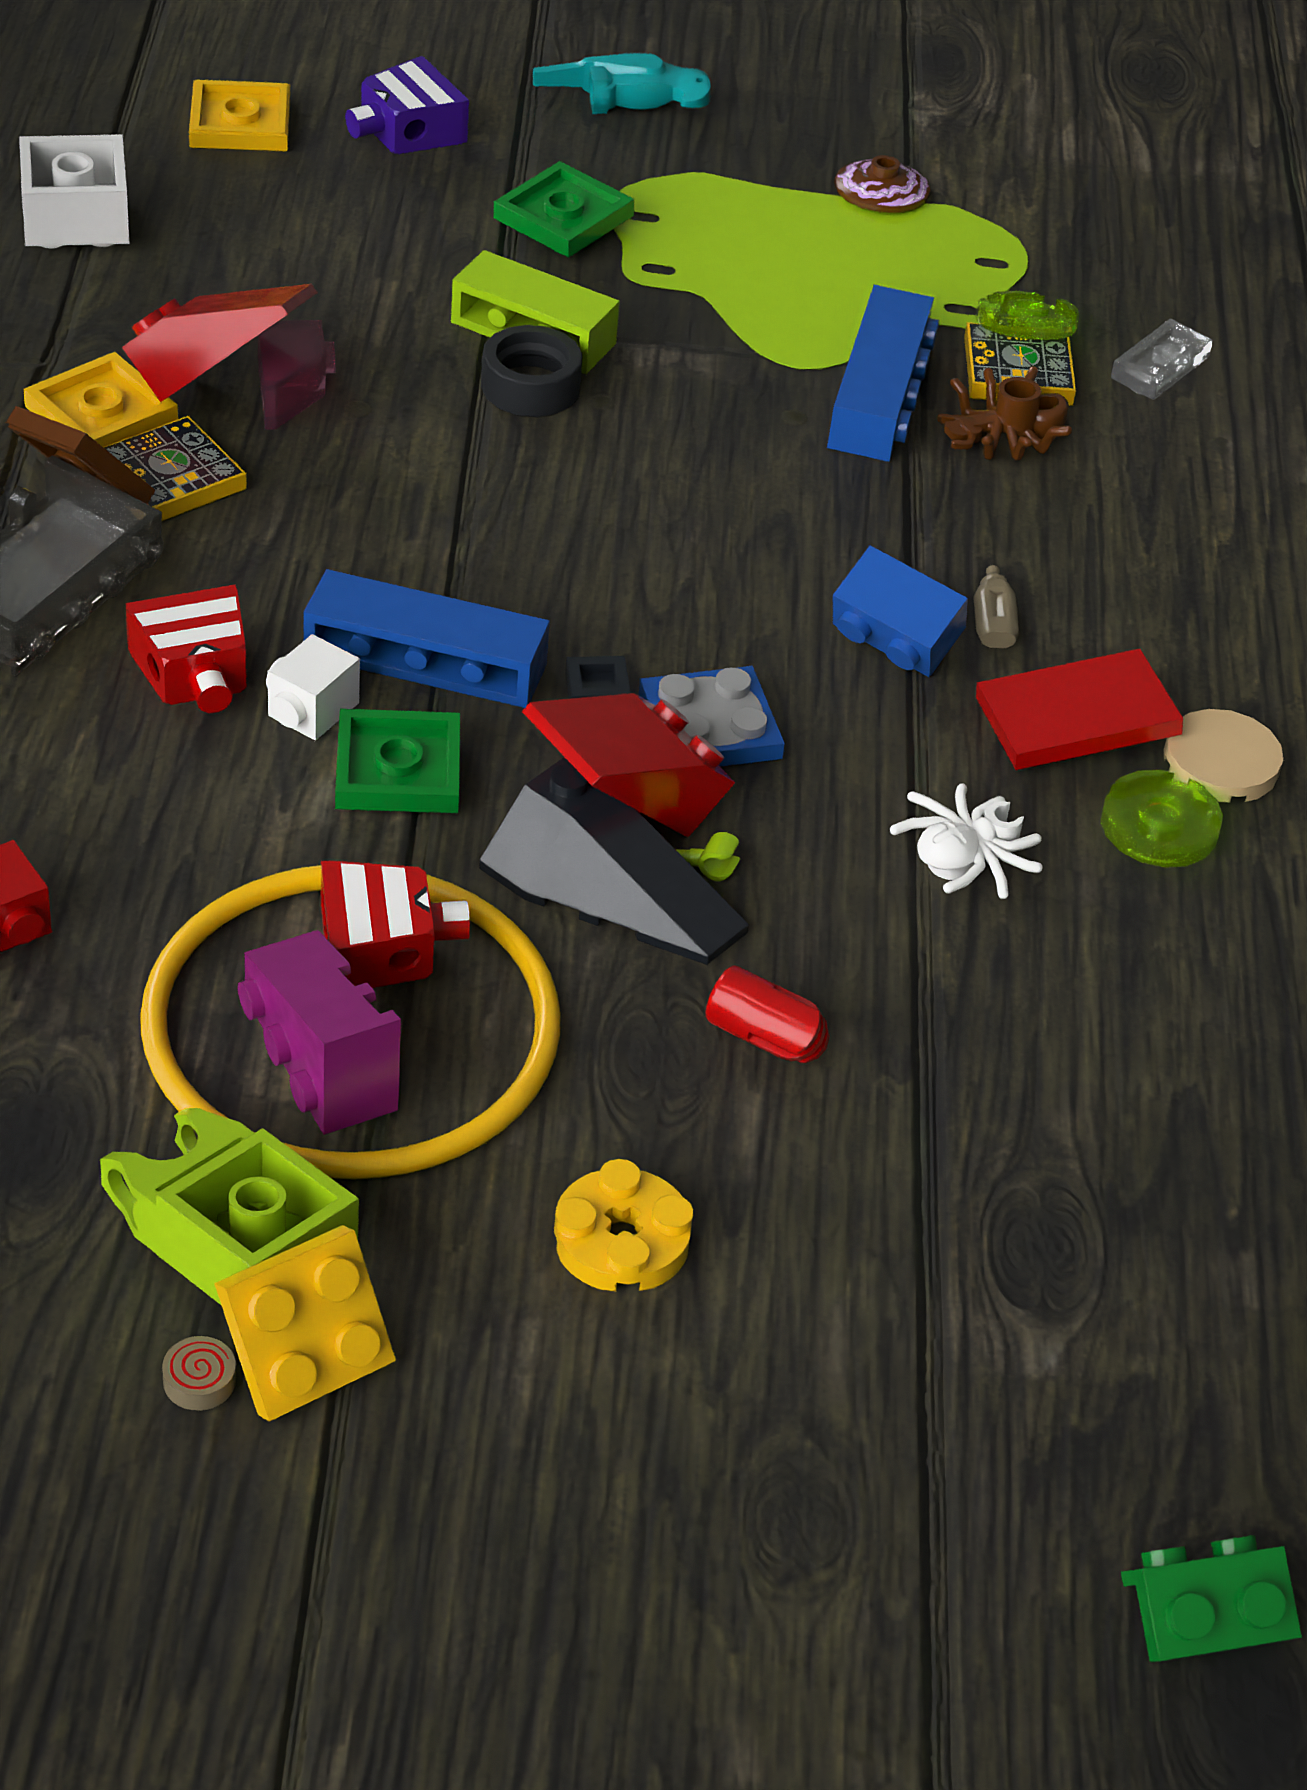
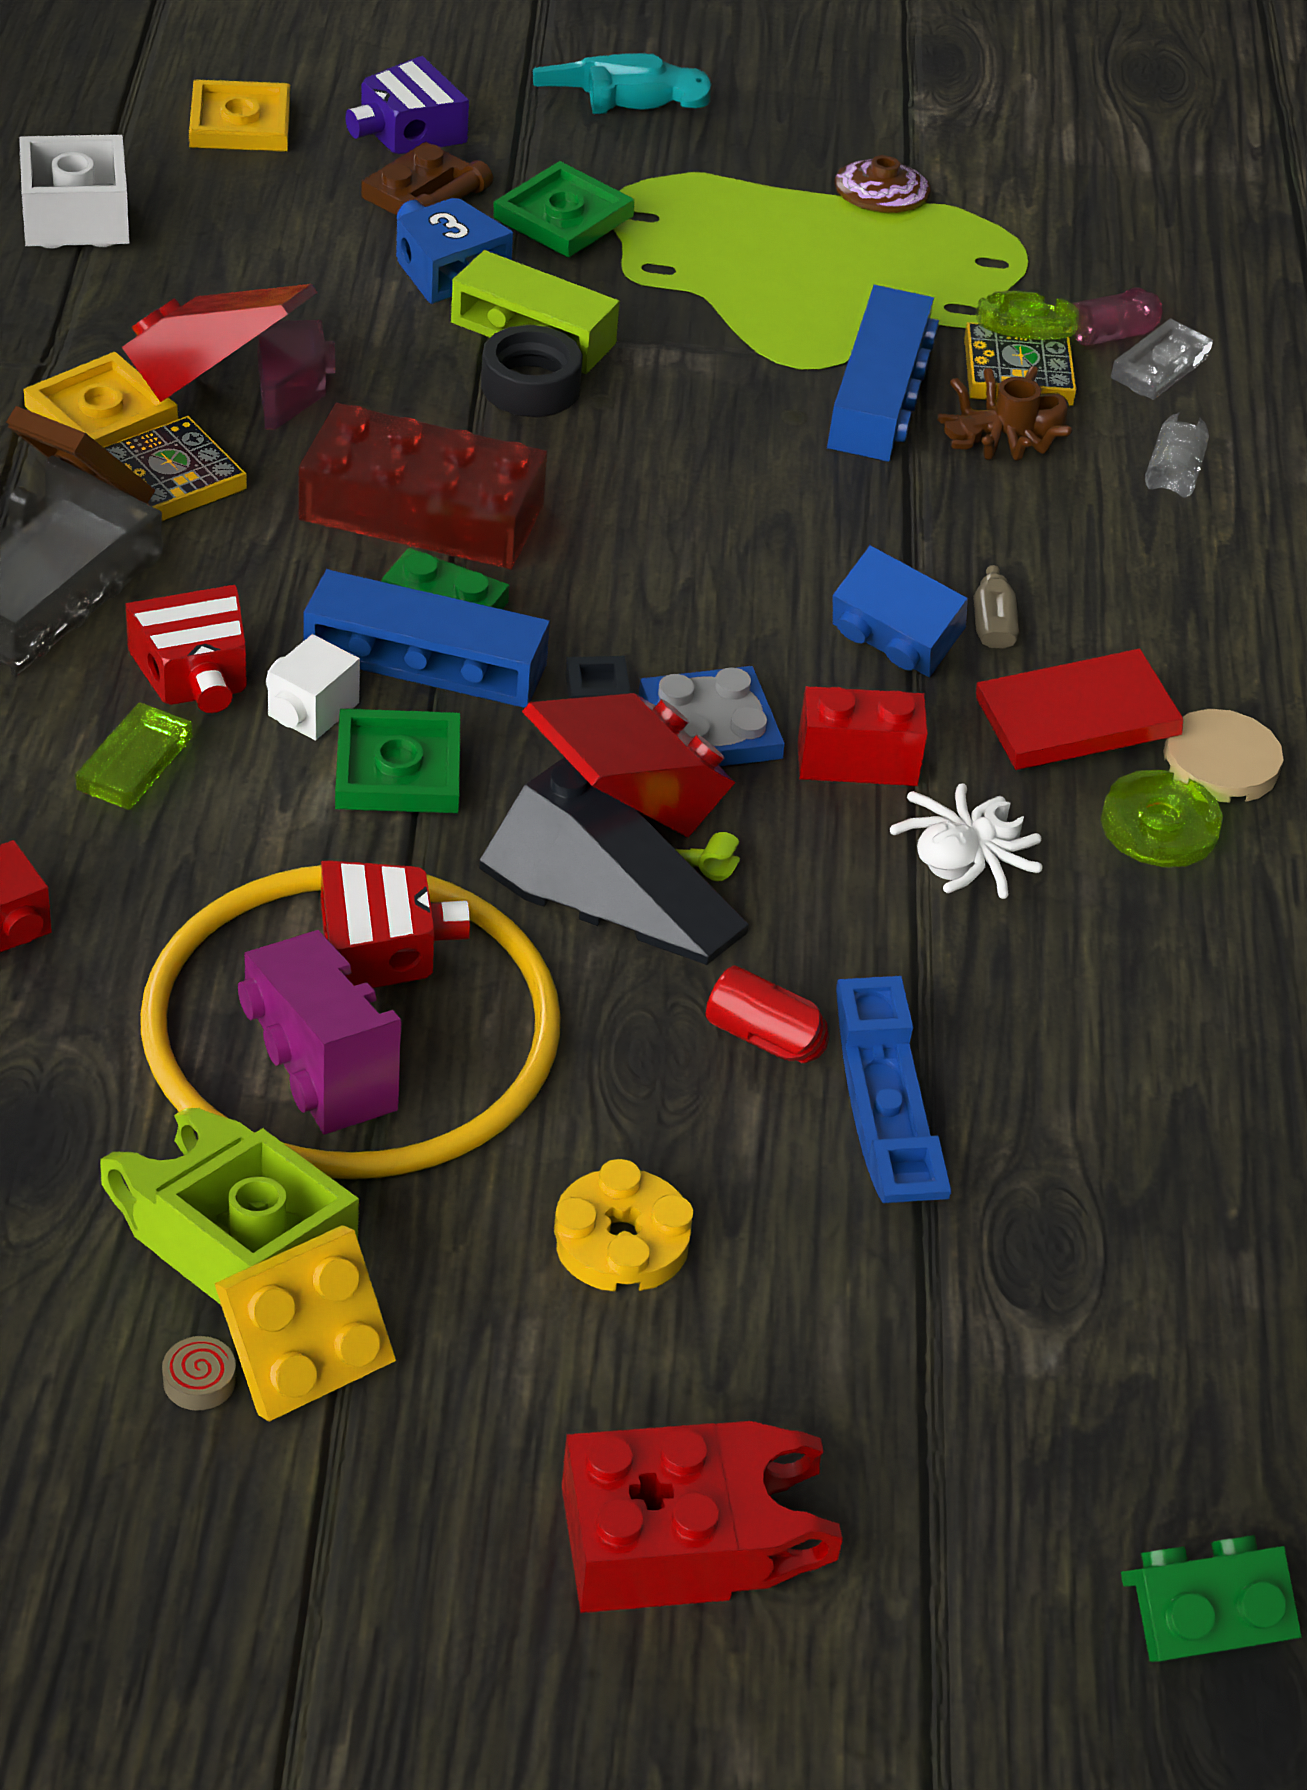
none -> clear neon green tile [75,702,192,810]
none -> clear red brick [299,403,547,569]
none -> reddish brown plate [361,142,493,215]
none -> green plate [381,548,509,609]
none -> blue torso [396,198,513,304]
none -> red brick [562,1421,843,1613]
none -> red brick [798,686,927,786]
none -> blue slope [836,976,951,1203]
none -> clear pink piece [1070,288,1163,346]
none -> clear piece [1145,412,1209,498]

